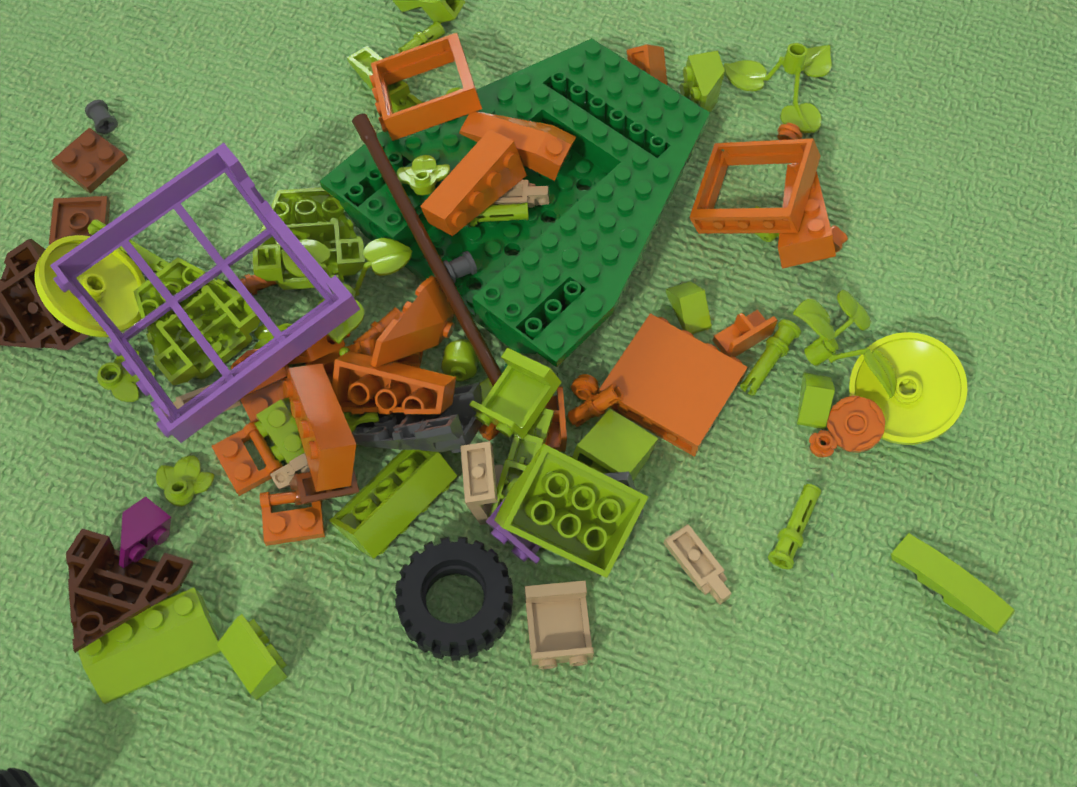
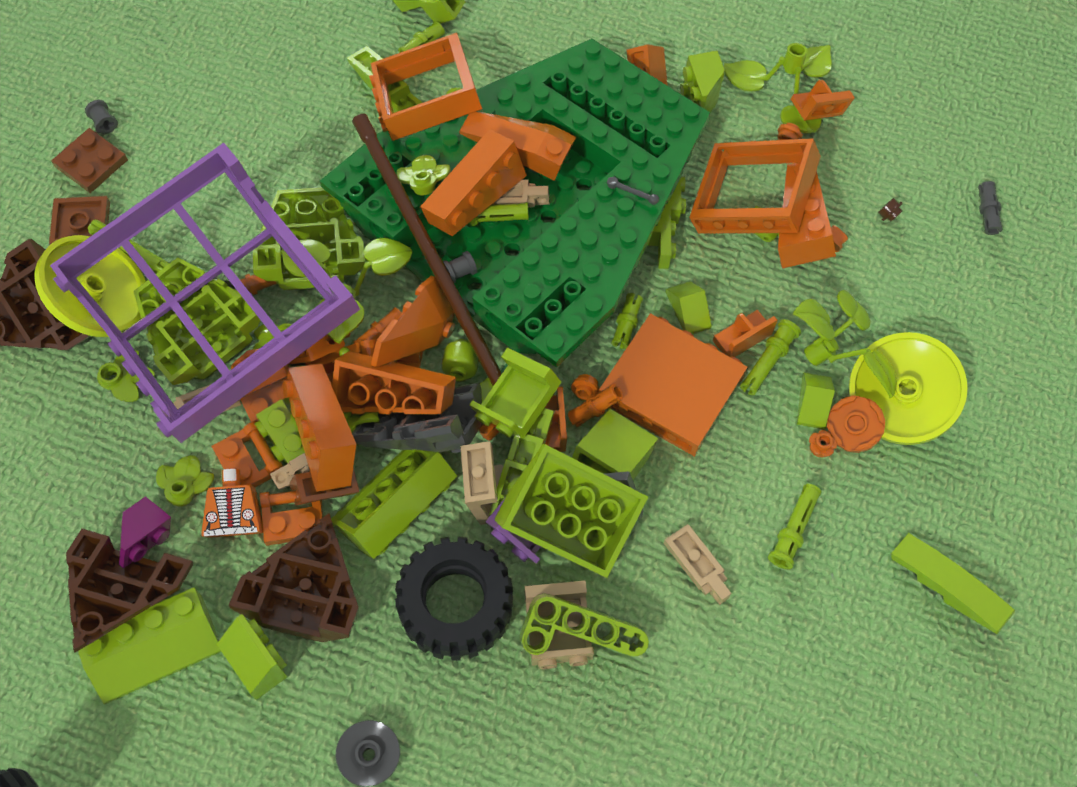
none -> torso [202,469,263,538]
none -> reddish brown wedge [229,513,359,642]
none -> dark grey dish [336,720,400,787]
none -> lime beam [520,593,649,657]
none -> dark grey hinge [607,177,659,205]
none -> lime pin [611,293,643,349]
none -> lime slope [647,176,686,269]
none -> orange panel [791,80,855,121]
none -> reddish brown plate [878,198,903,222]
none -> dark grey pin [978,181,1003,235]

